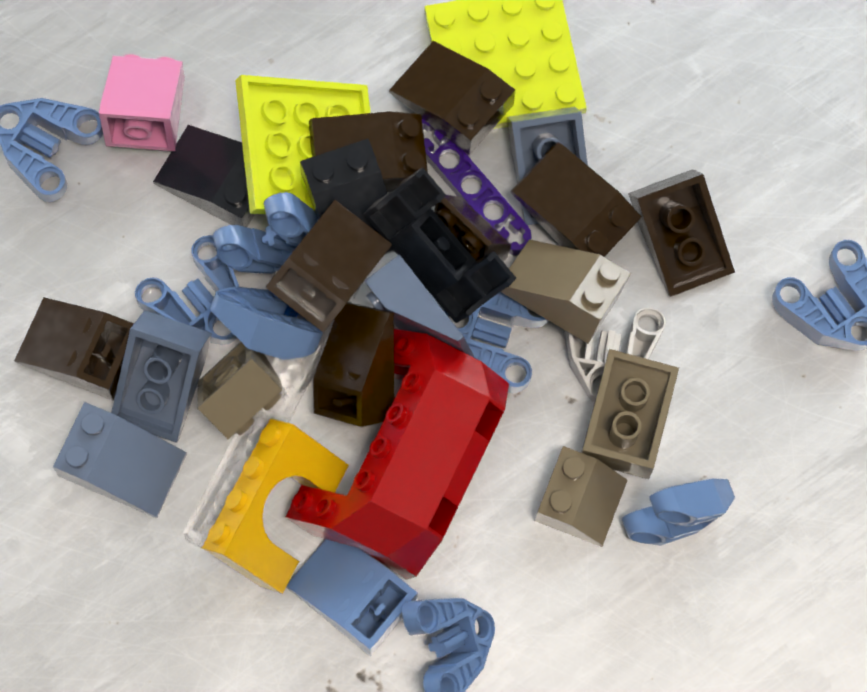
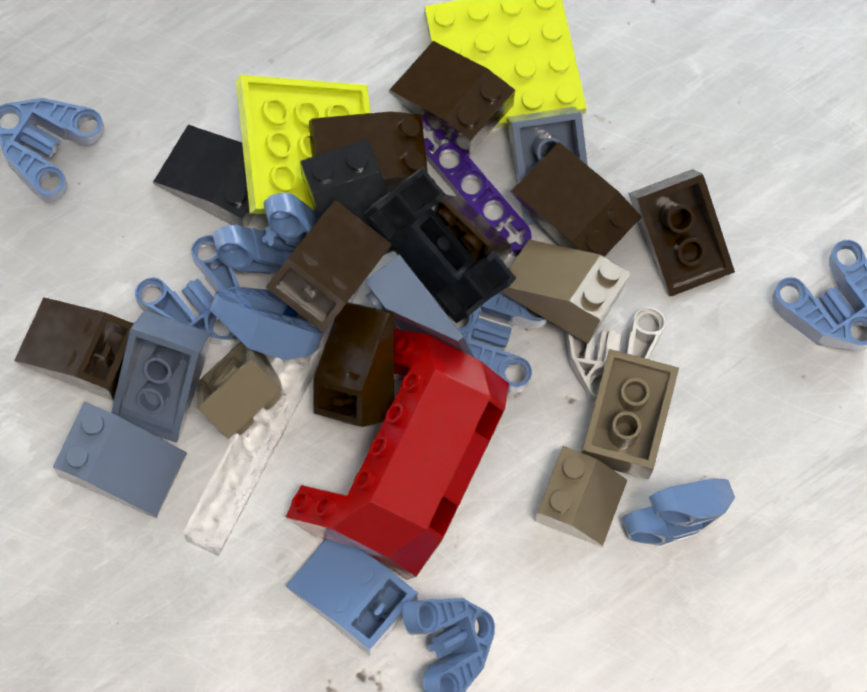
bright pink slope [99,54,185,151] -> none
yellow arch [202,419,349,594] -> none

